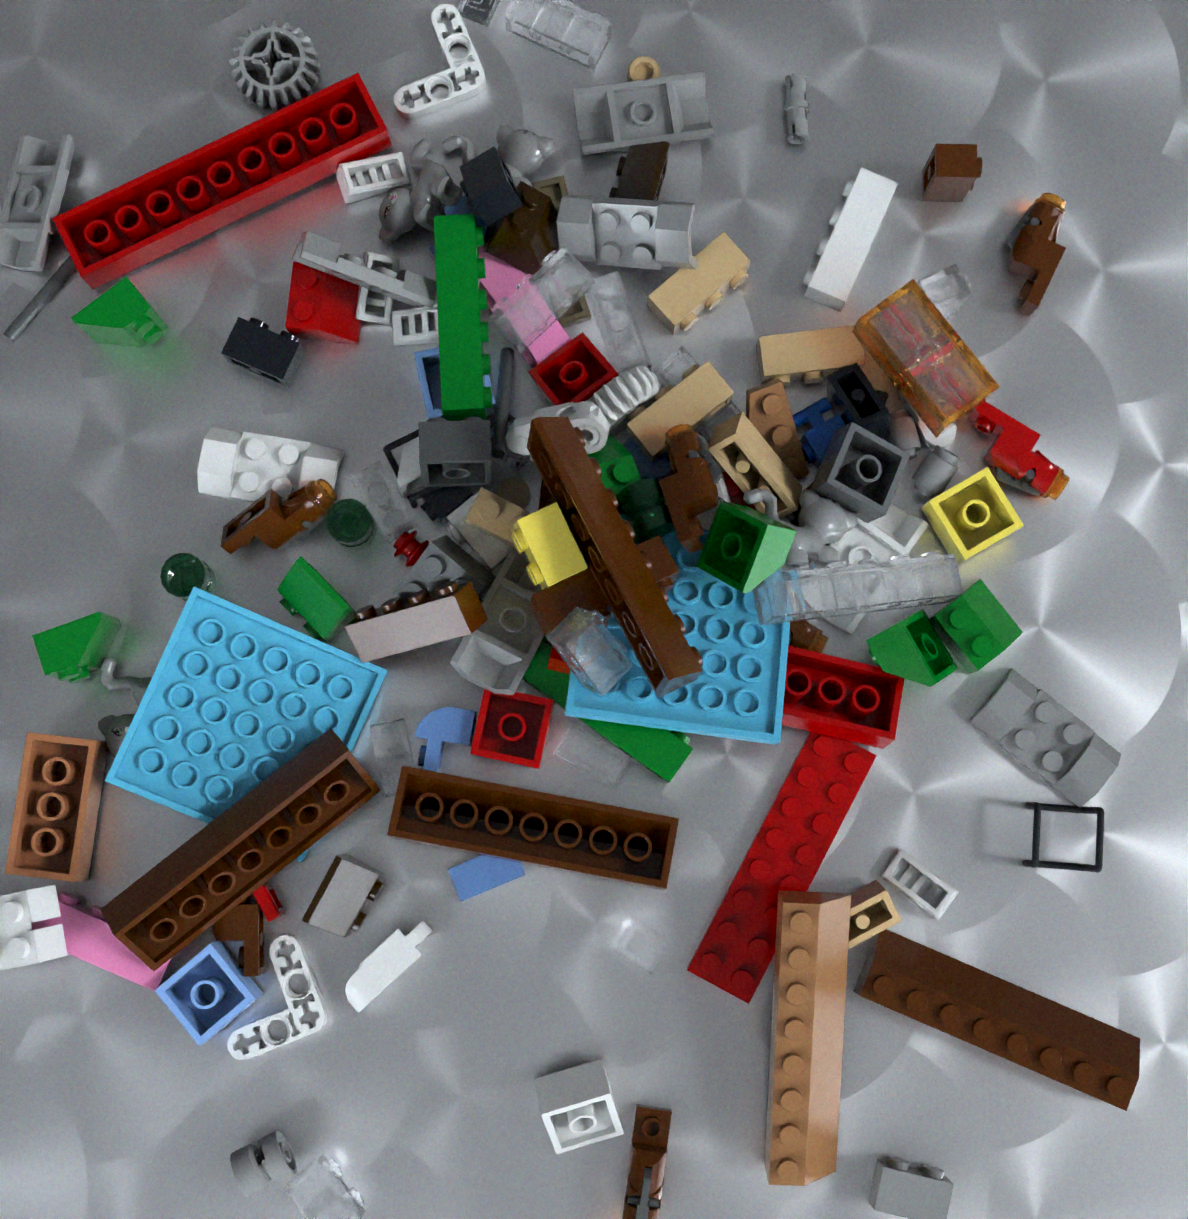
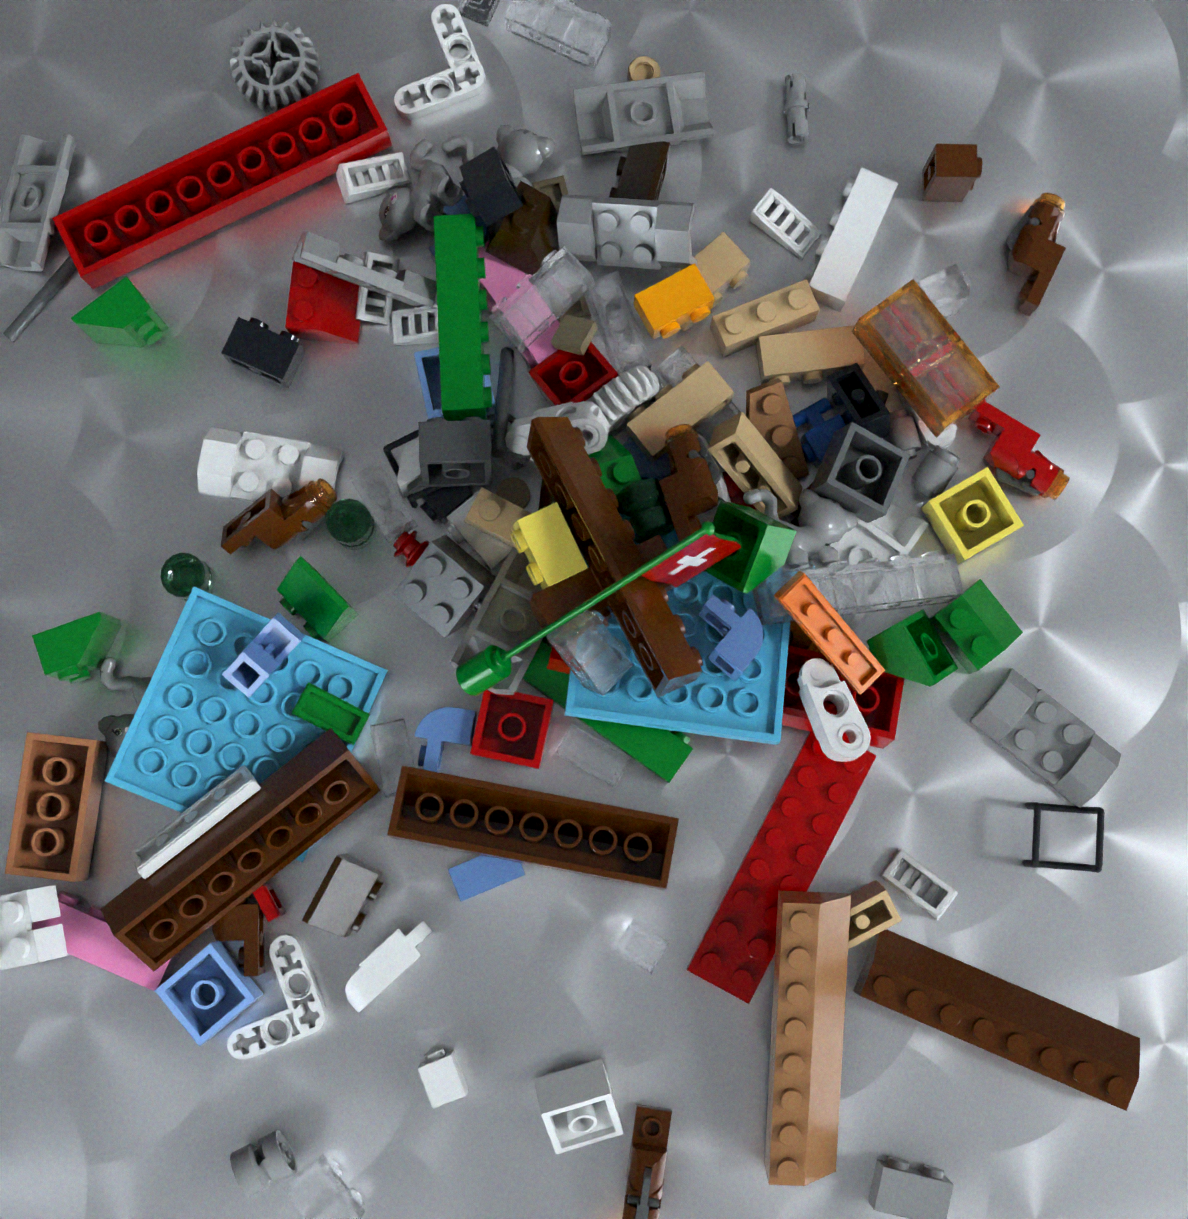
brick [345,581,488,663] -> none
none -> white tile [130,765,261,879]
none -> medium blue brick [222,612,305,698]
none -> green tile [292,682,370,745]
none -> white brick [418,1048,469,1109]
none -> green flag [456,521,741,696]
none -> dark tan tile [551,314,598,356]
none -> light orange brick [633,263,715,340]
none -> medium blue brick [698,595,763,681]
none -> tan brick [710,279,820,358]
none -> white slope [749,188,822,260]
none -> orange tile [773,570,885,695]
none -> white piece [797,658,871,762]

